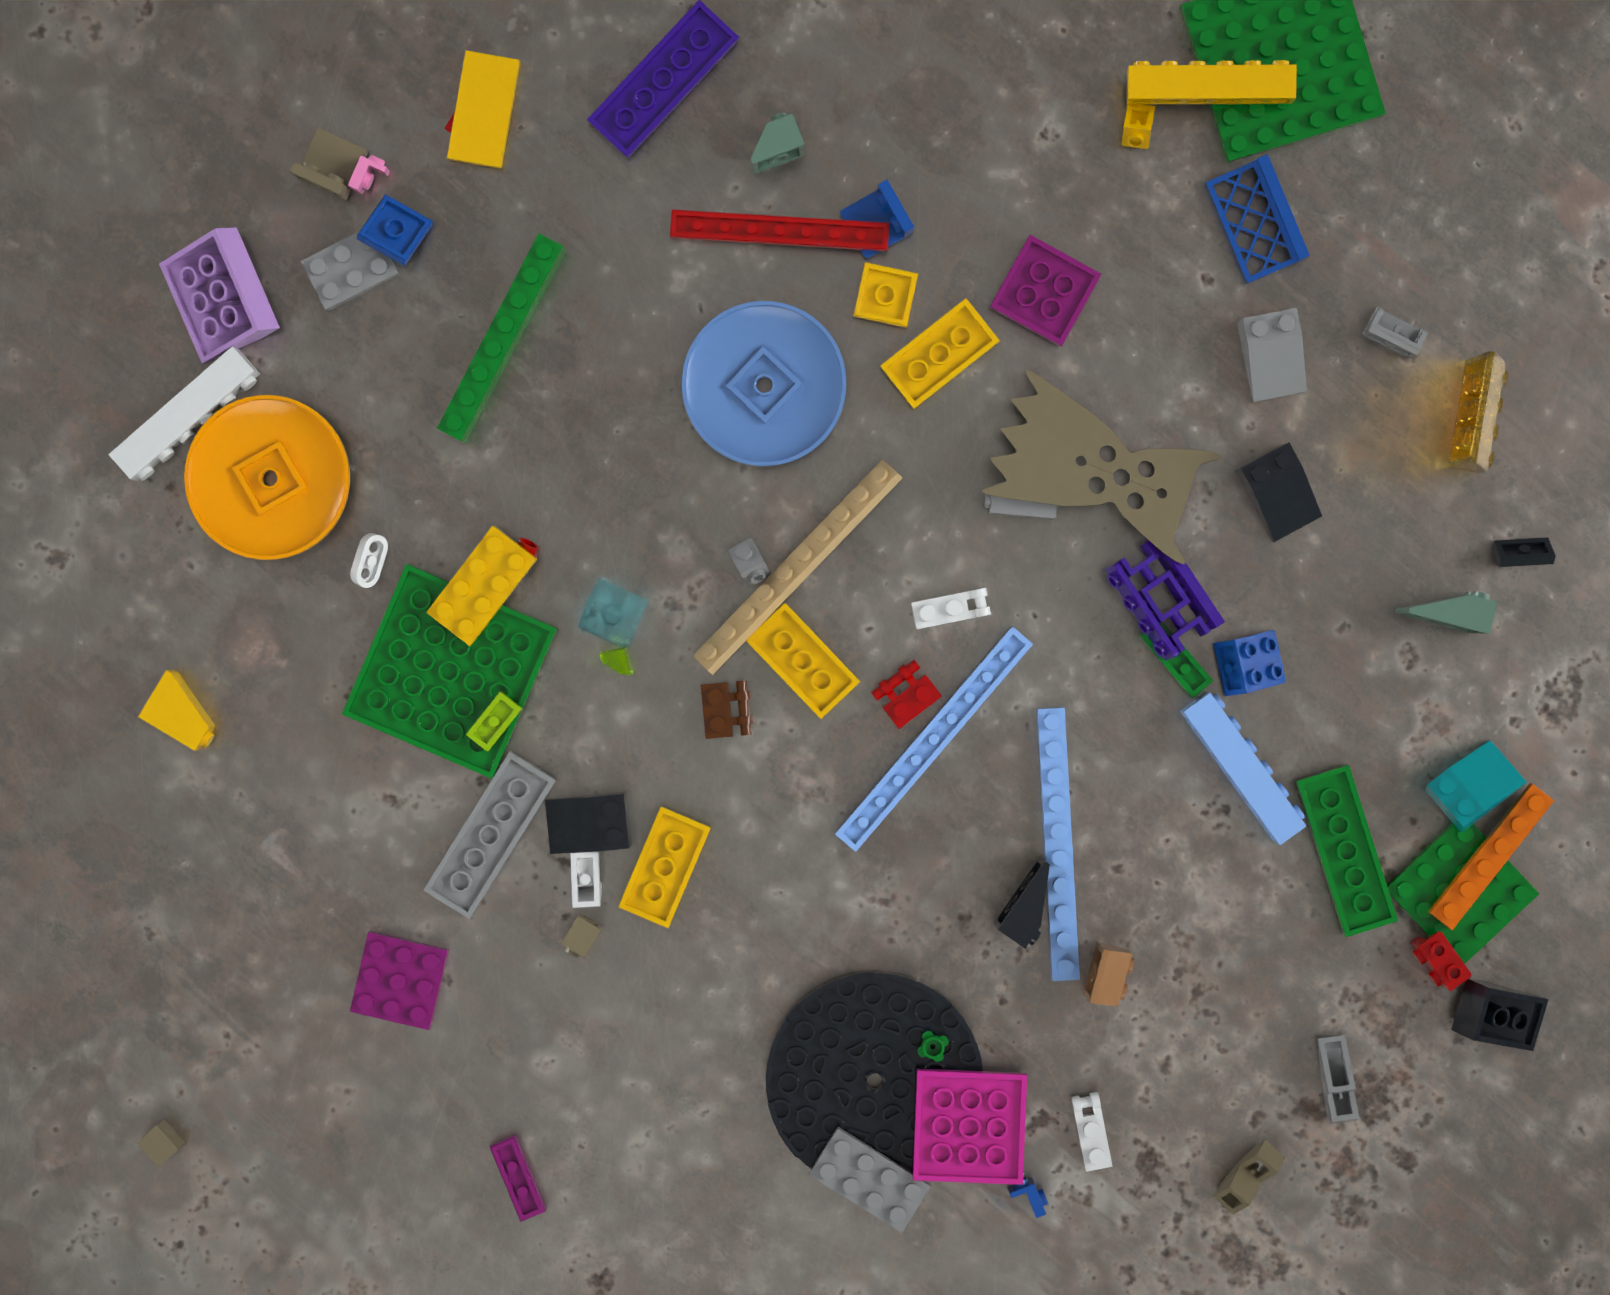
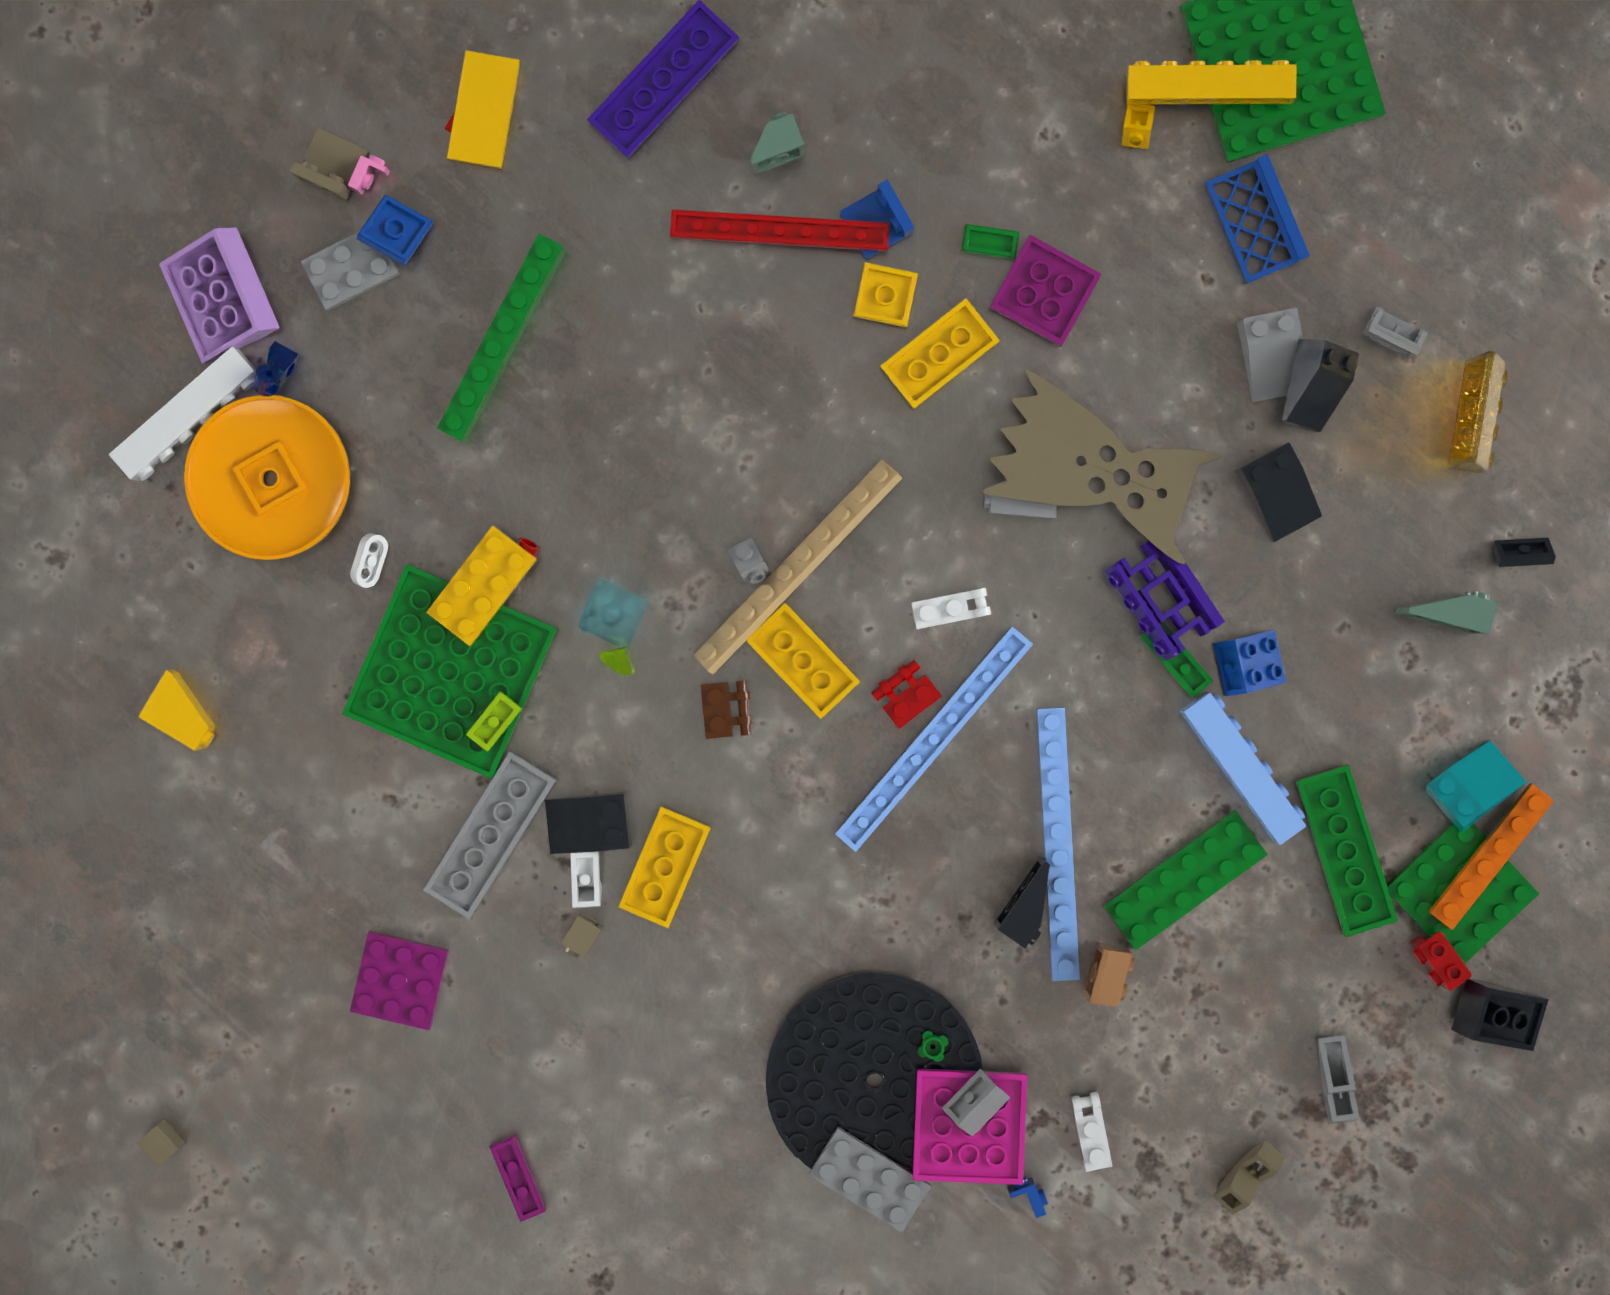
medium blue dish [682,301,847,466] -> none
none -> clear blue leg [254,341,299,396]
none -> light grey panel [942,1068,1010,1136]
none -> green tile [961,224,1020,260]
none -> green plate [1102,810,1268,951]
none -> black slope [1282,339,1359,432]

